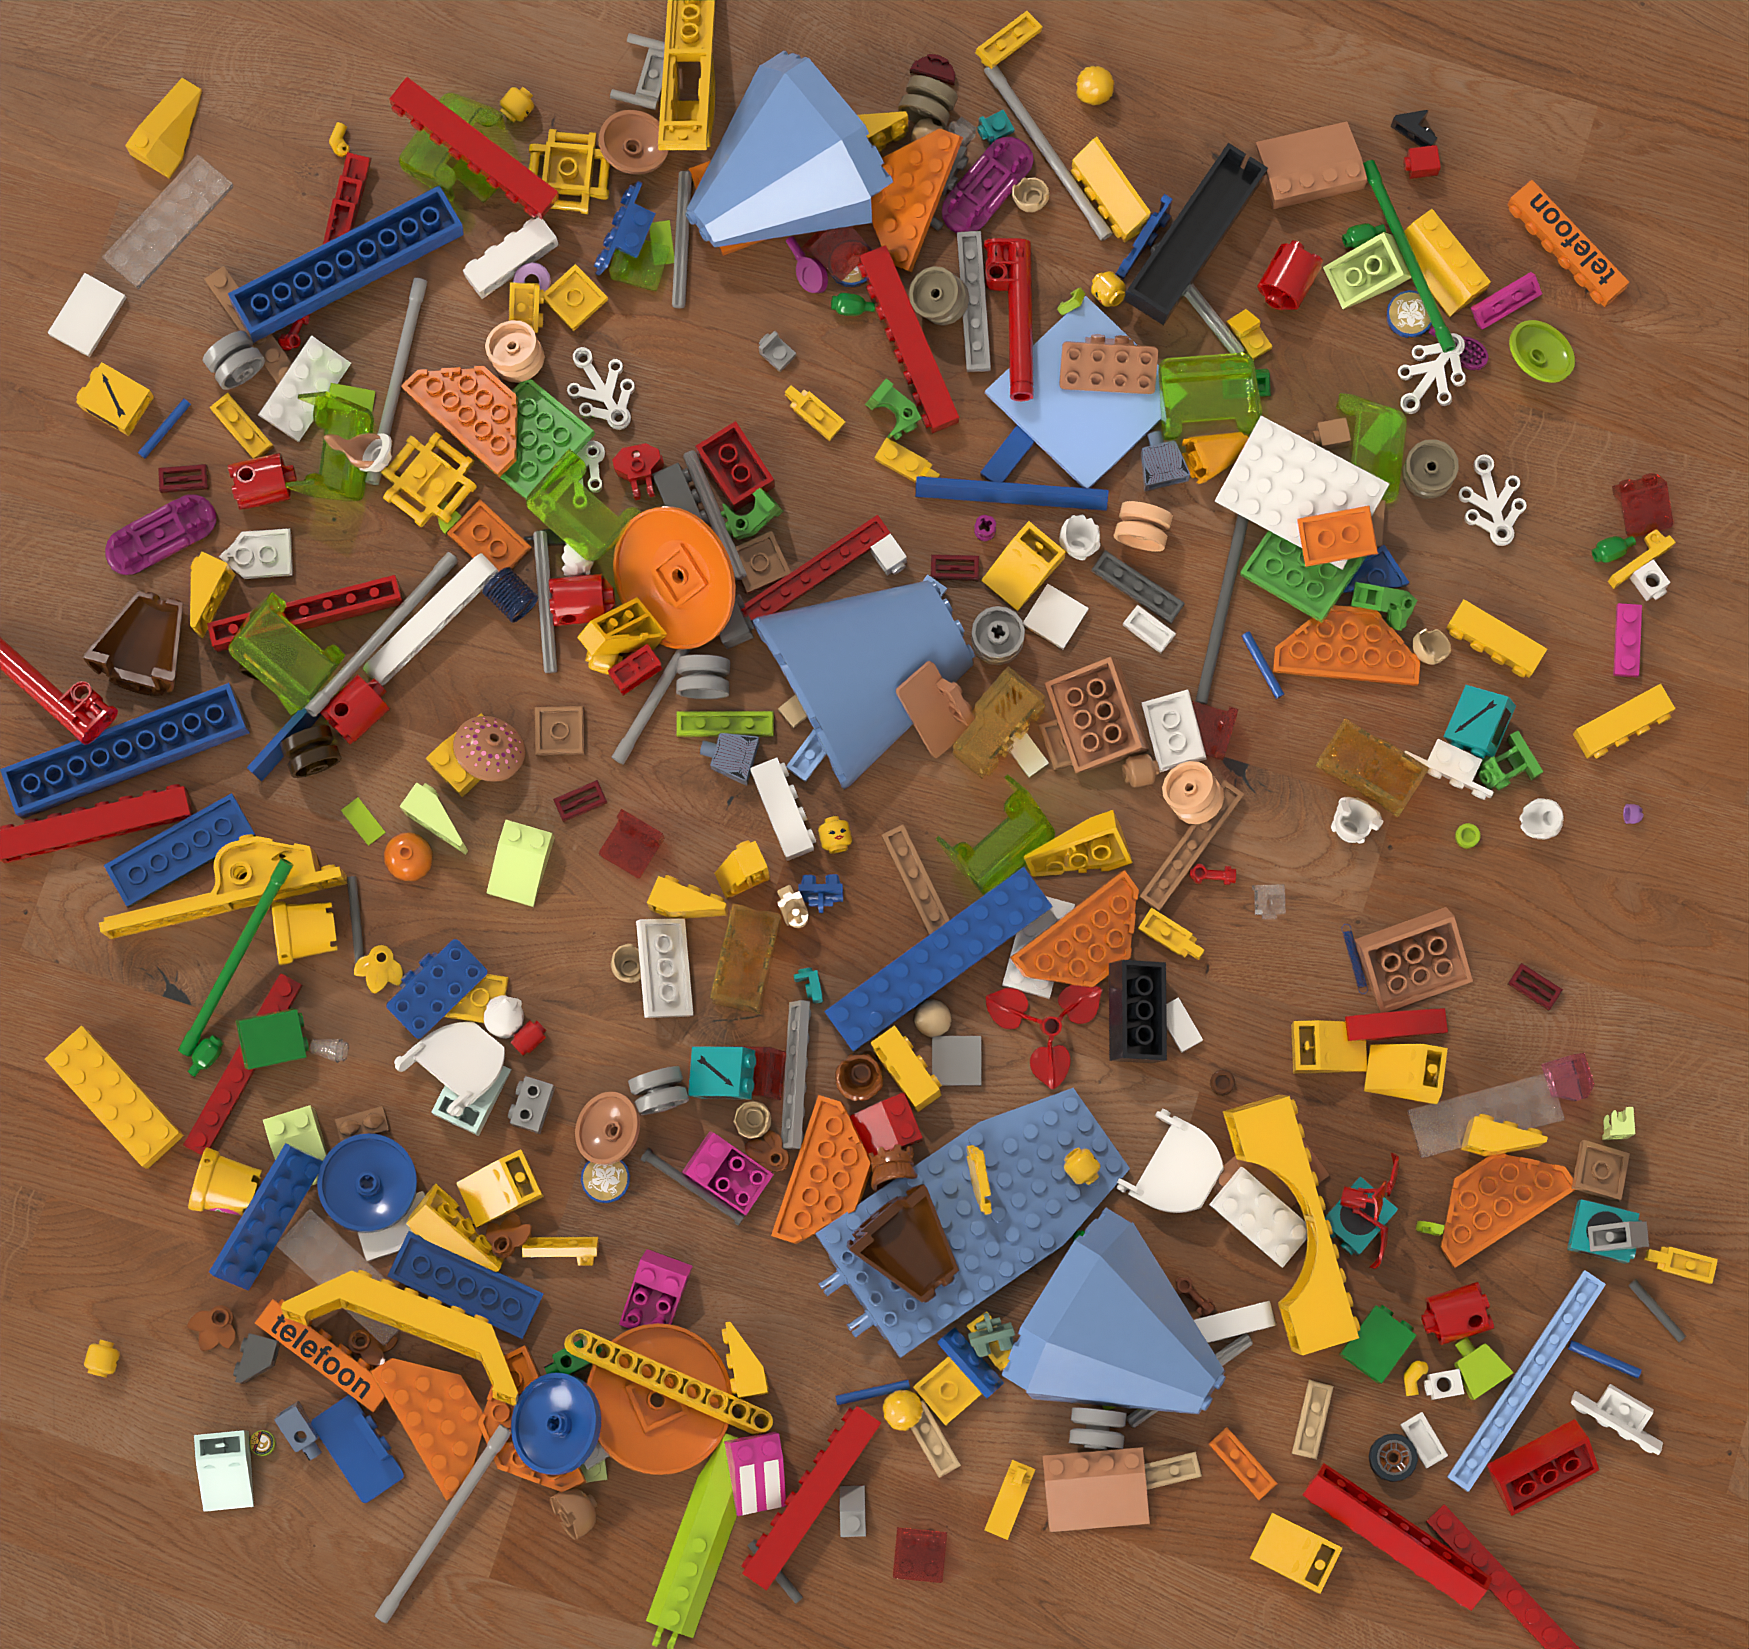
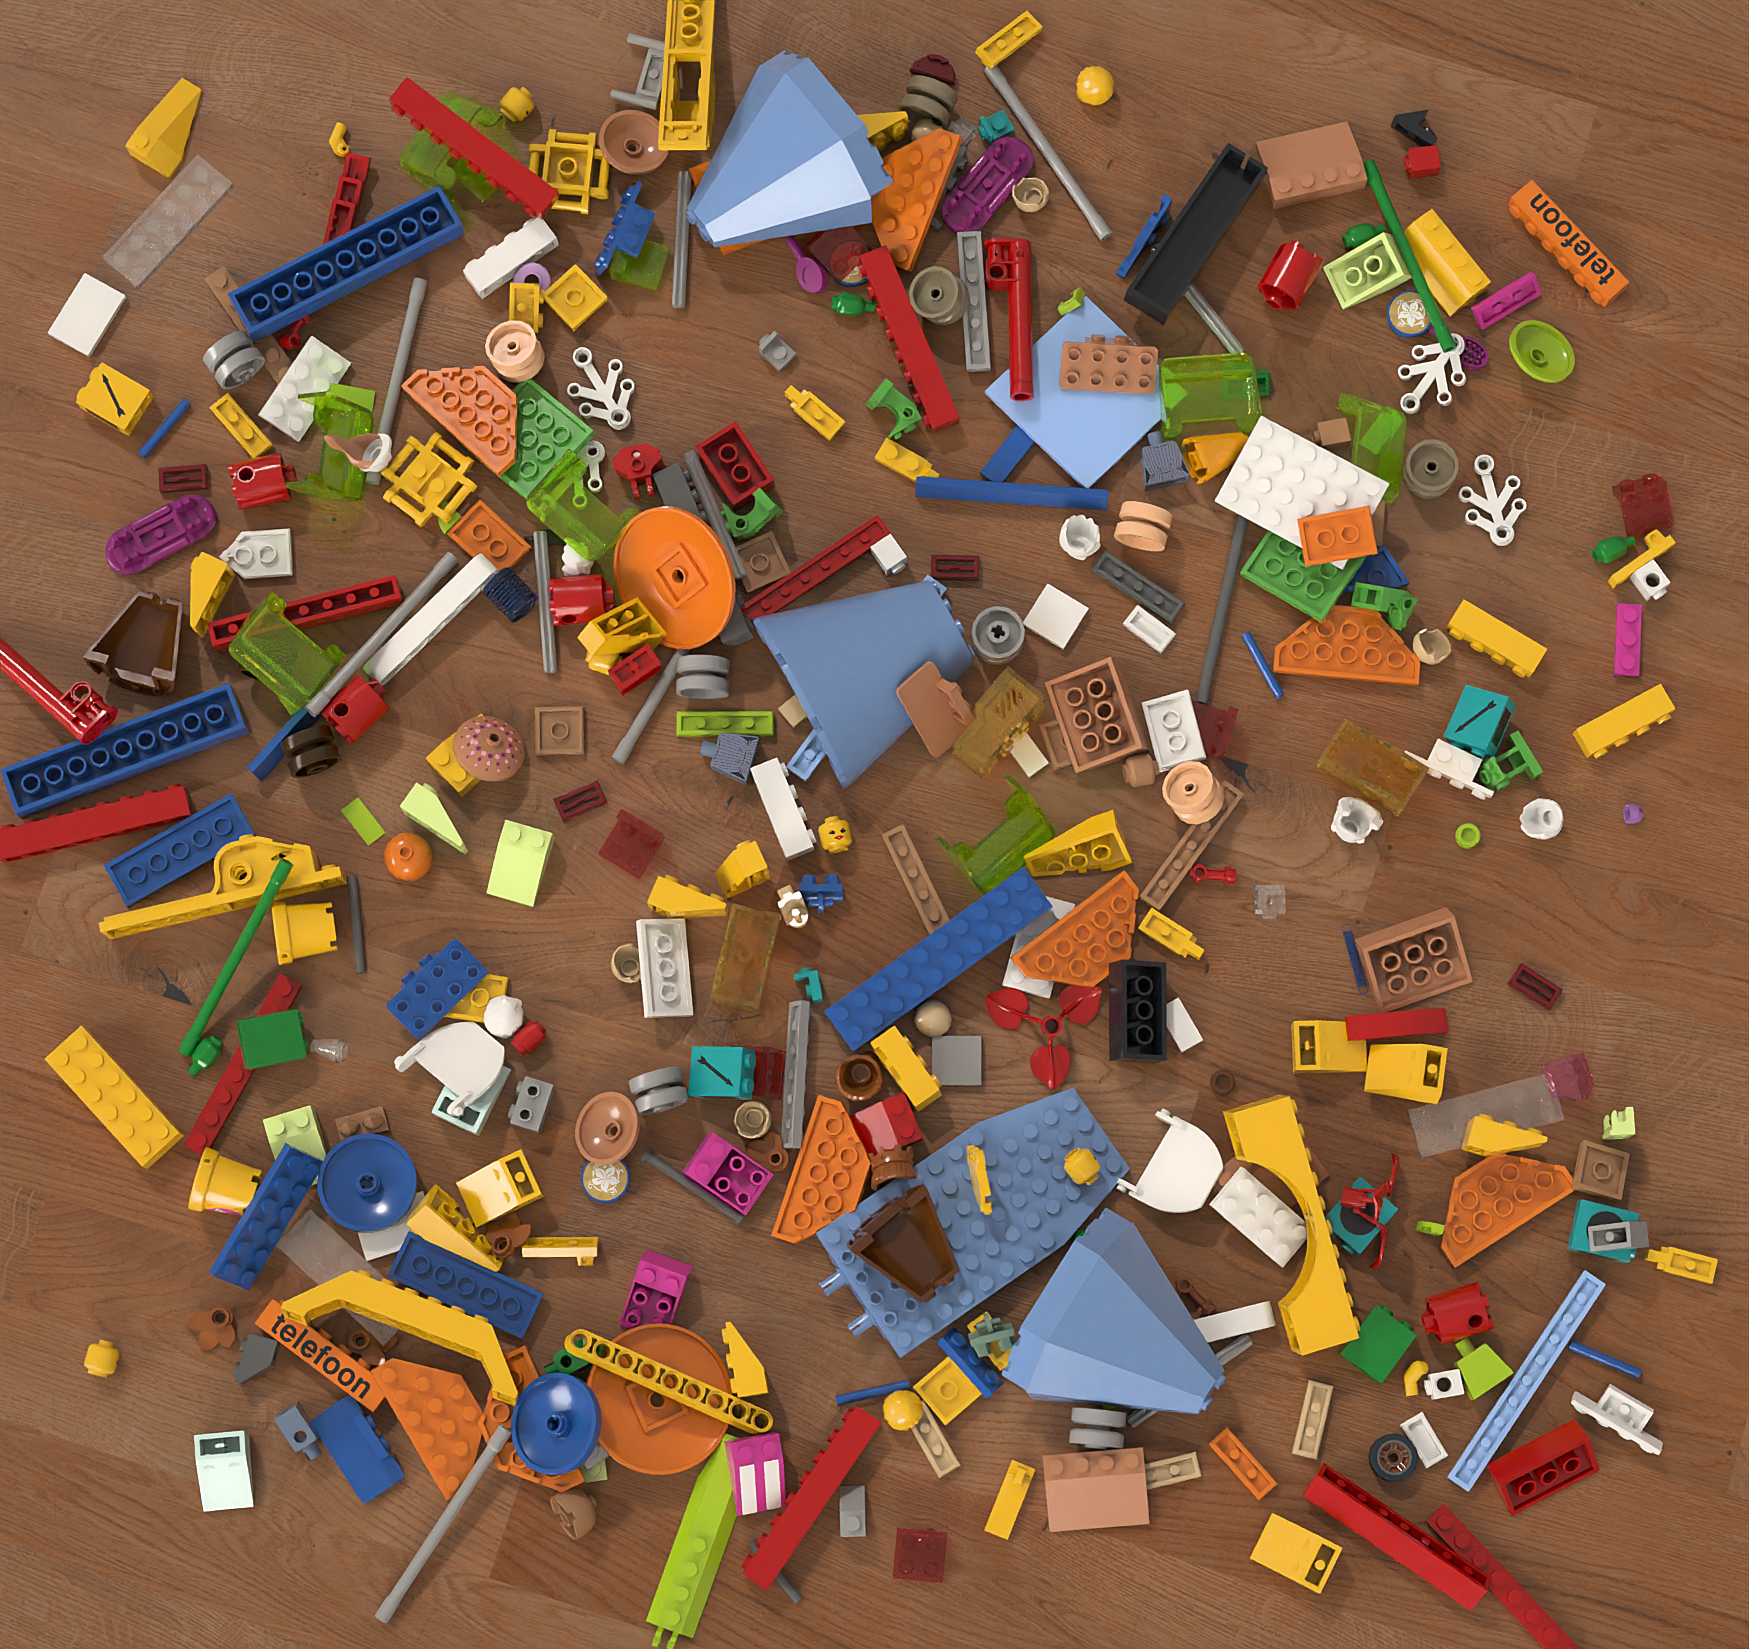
tile [249,1430,276,1456] -> none
yellow plate [354,945,403,994] -> none
lime sticker [649,220,674,266] -> none
magenta bush [974,515,996,541] -> none
yellow slope [981,521,1066,612] -> none
yellow slope [1071,137,1151,242] -> none
yellow head [1091,271,1126,307] -> none
yellow slope [1226,309,1272,361] -> none
dark grey bar [1628,1279,1686,1342] -> none

